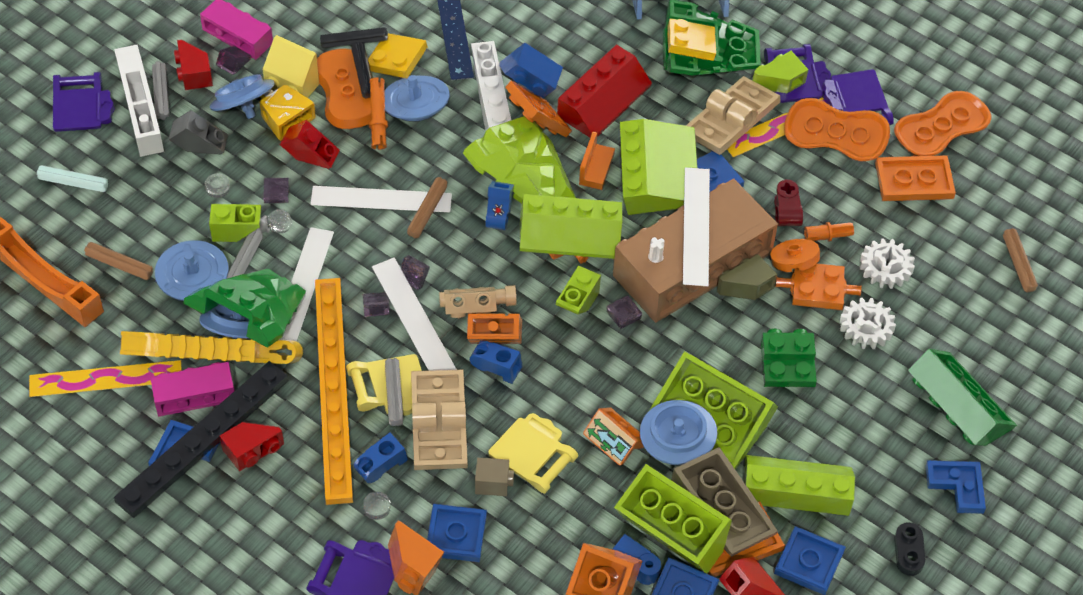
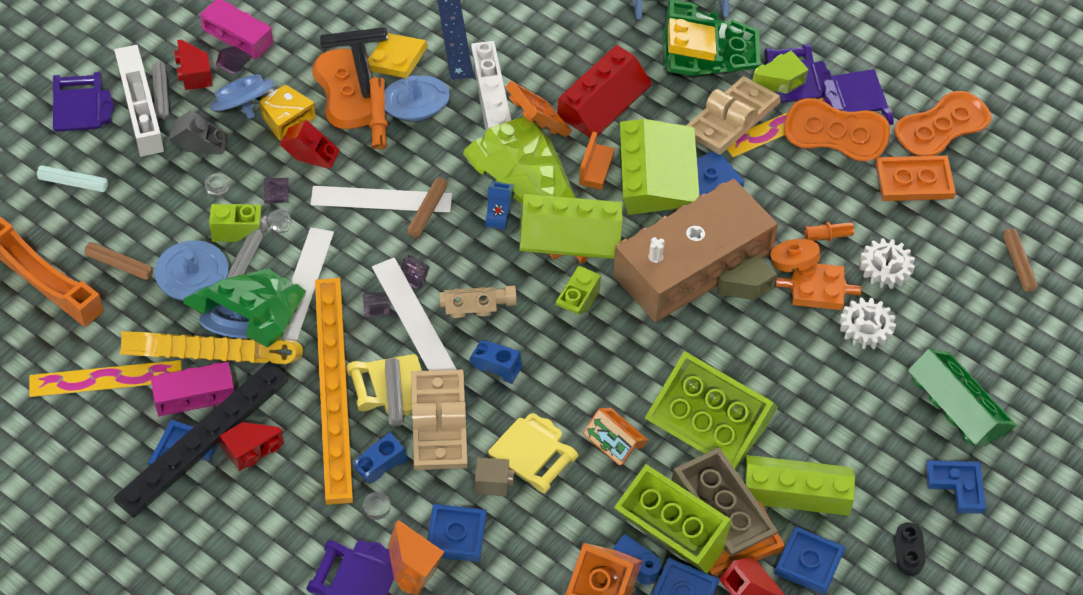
light yellow slope [263,35,319,98] -> none
orange brick [467,314,522,344] -> none
blue slope [499,43,563,98] -> none
clear purple plate [606,295,642,329] -> none
medium blue piece [640,400,717,465] -> none
white sticker [683,168,710,286] -> none
green plate [761,328,817,387] -> none
dark red piece [774,179,803,227] -> none

